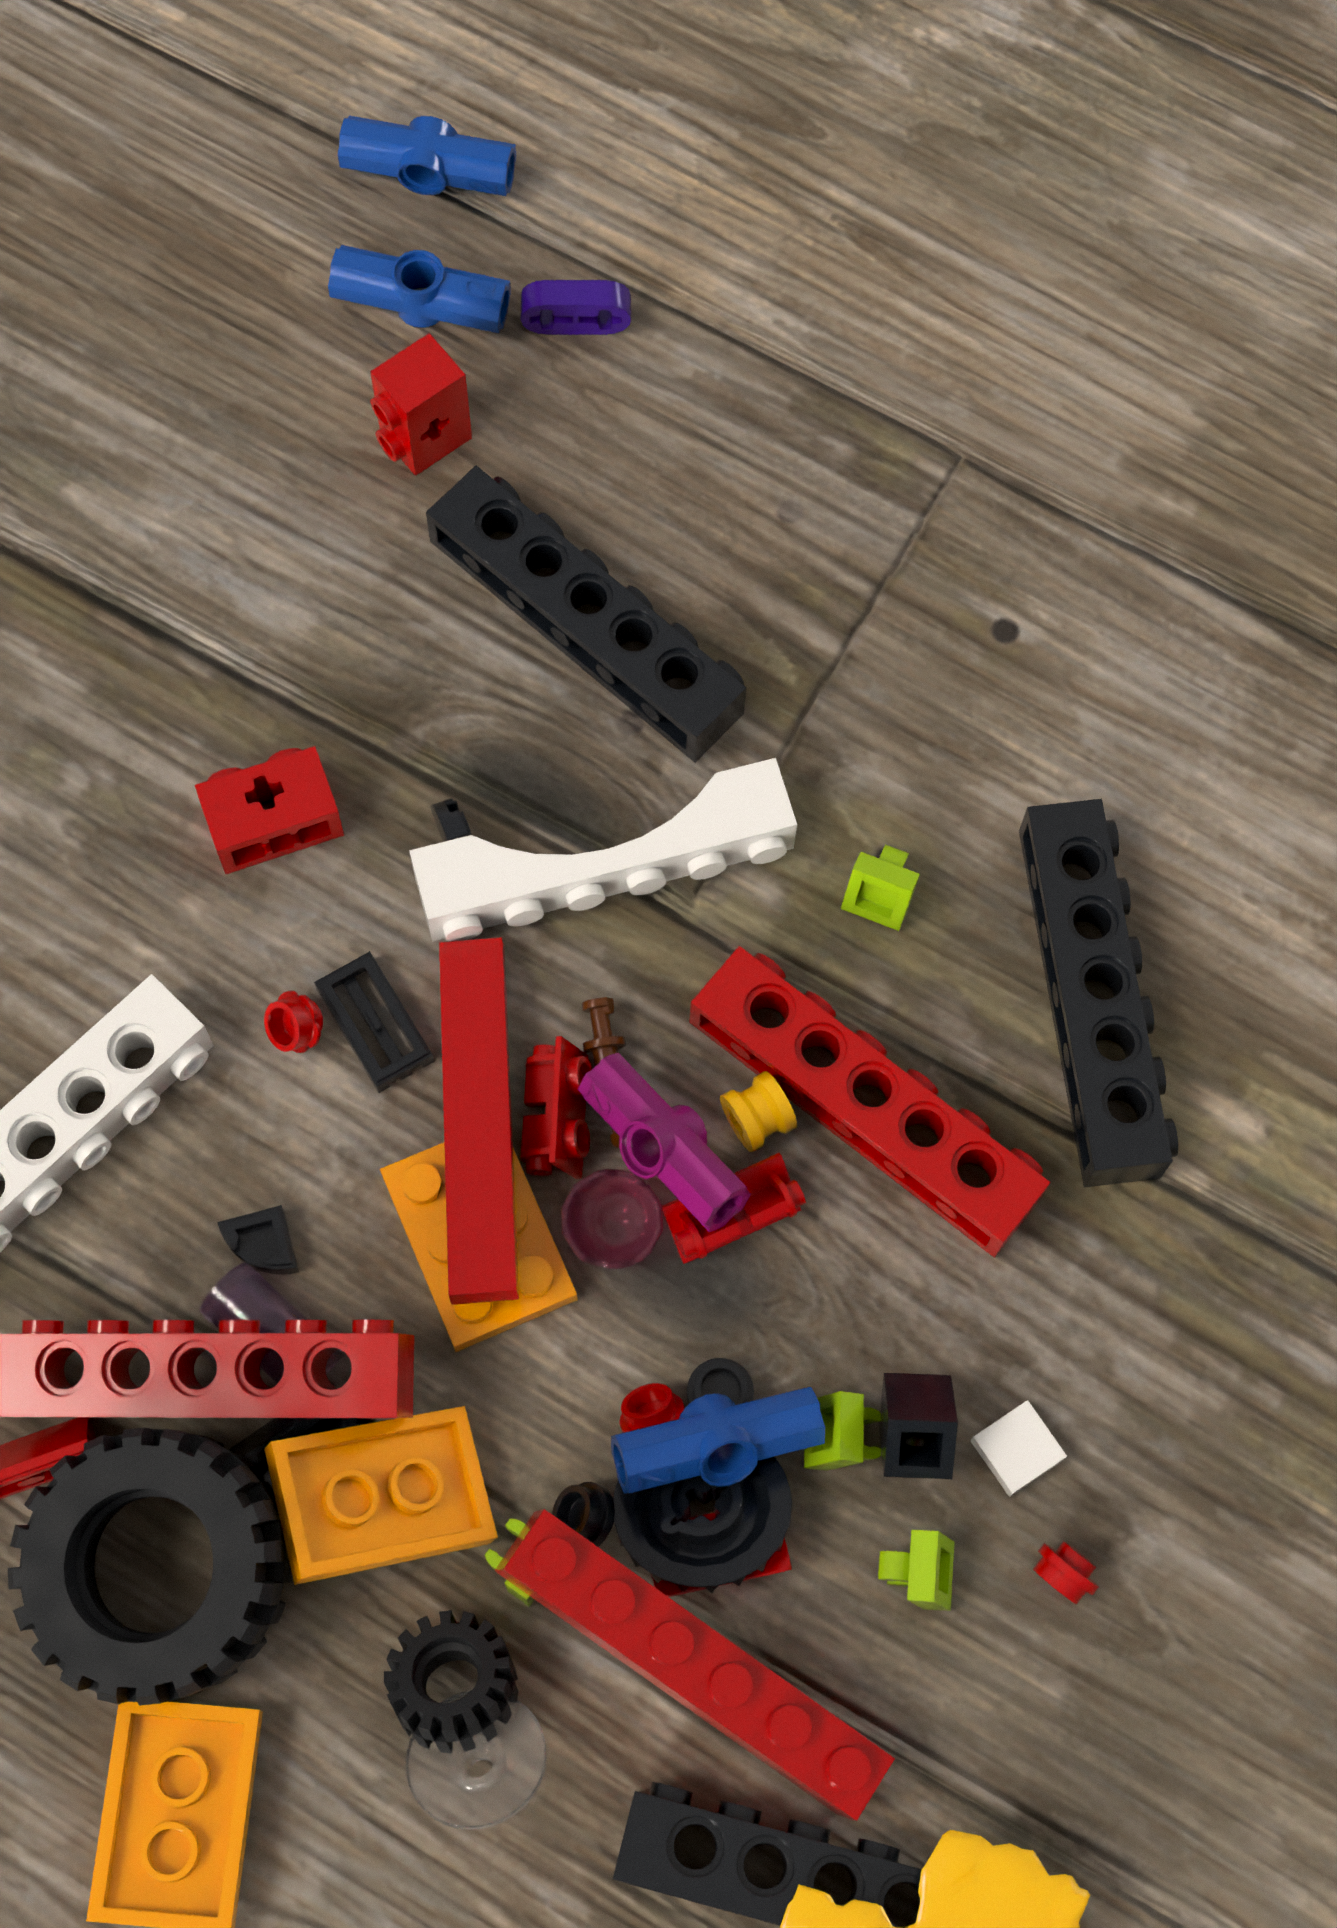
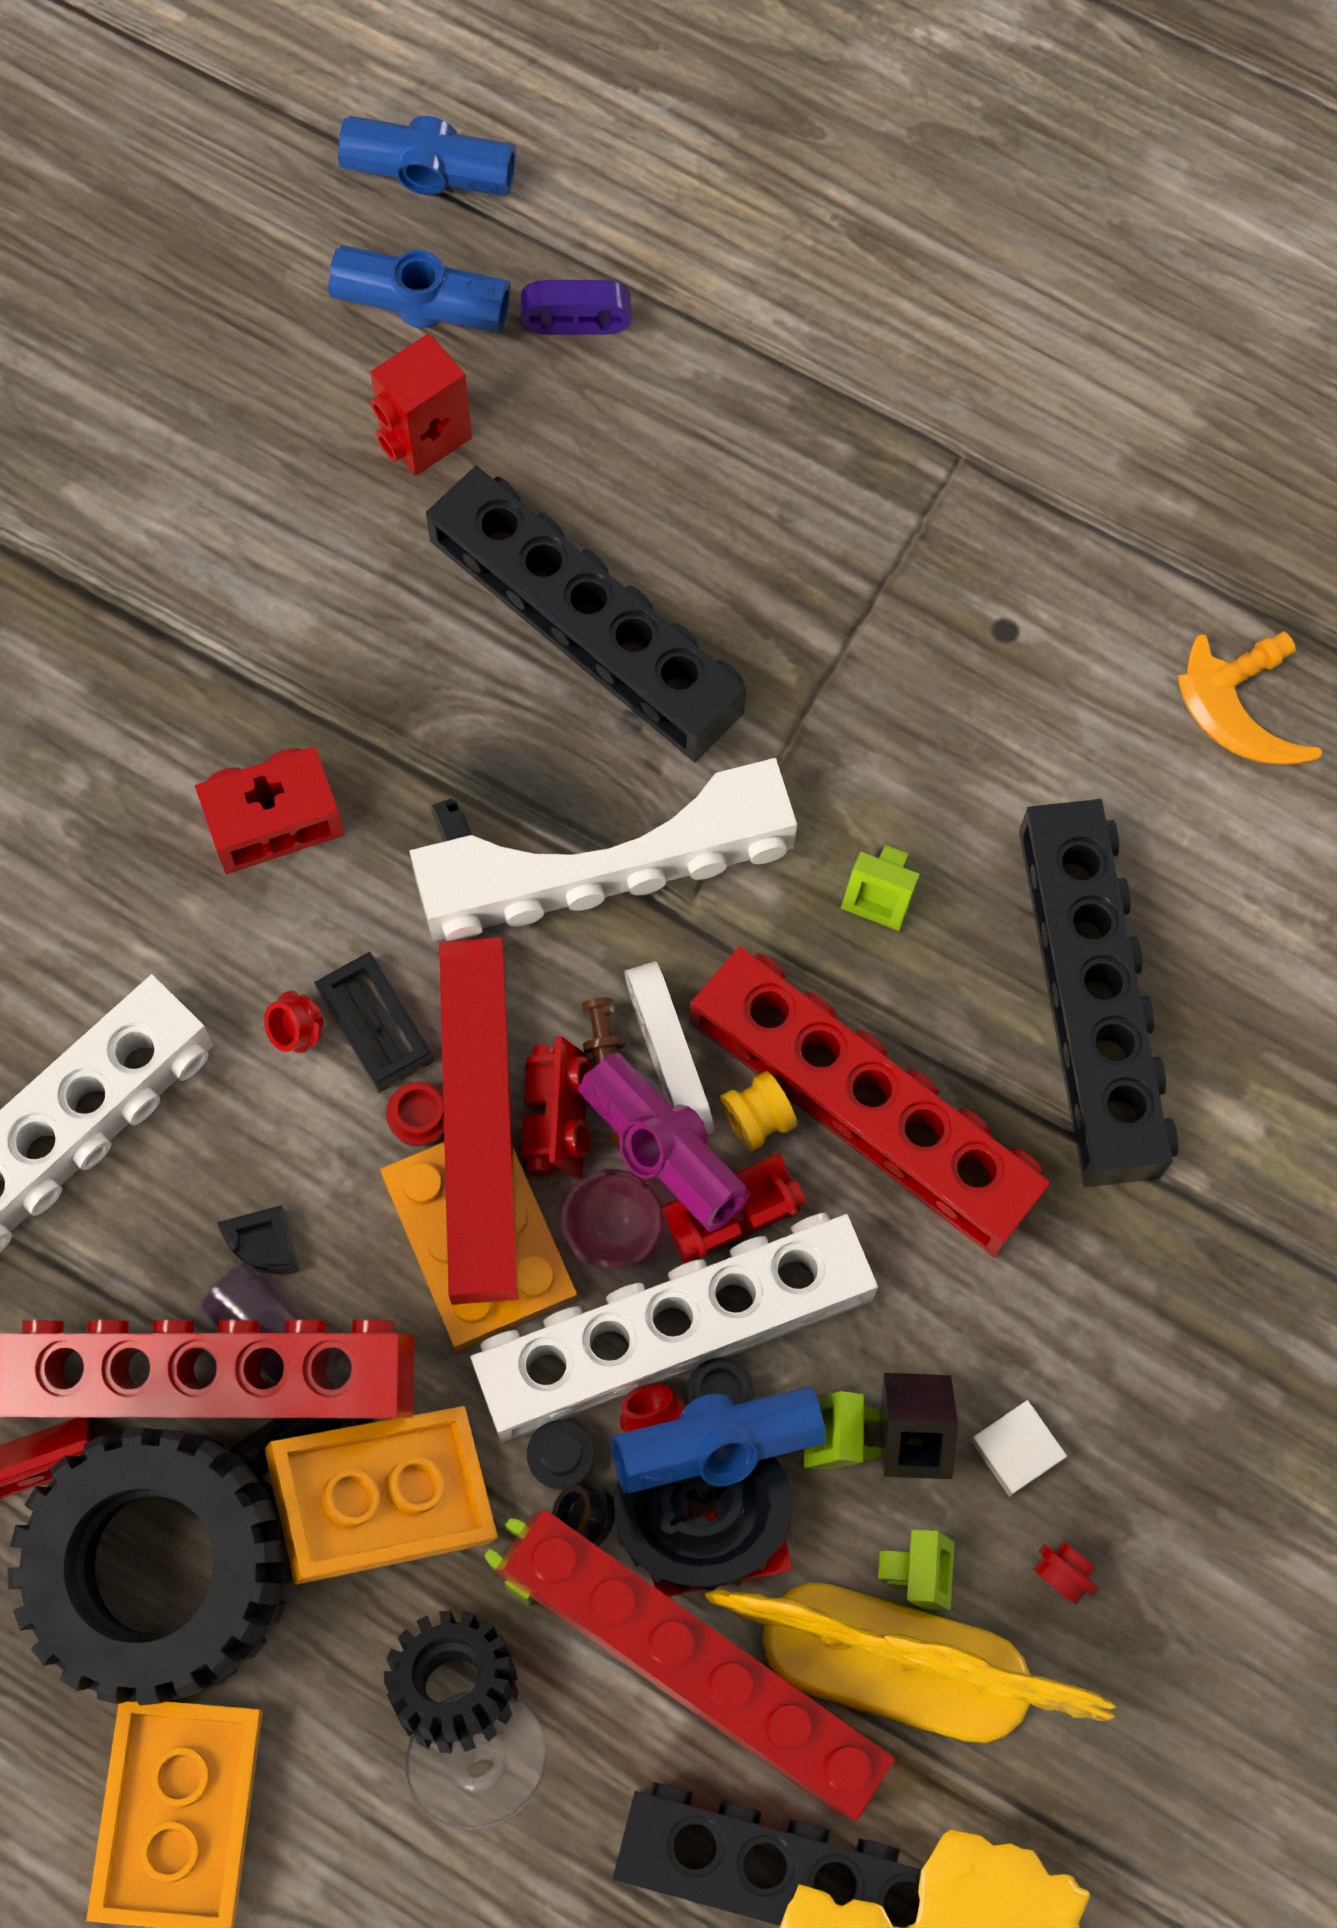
none -> red plate [386,1082,444,1147]
none -> white brick [470,1213,878,1444]
none -> black plate [527,1420,595,1490]
none -> white beam [624,961,714,1135]
none -> yellow plant [704,1582,1116,1744]
none -> light orange piece [1178,631,1322,765]

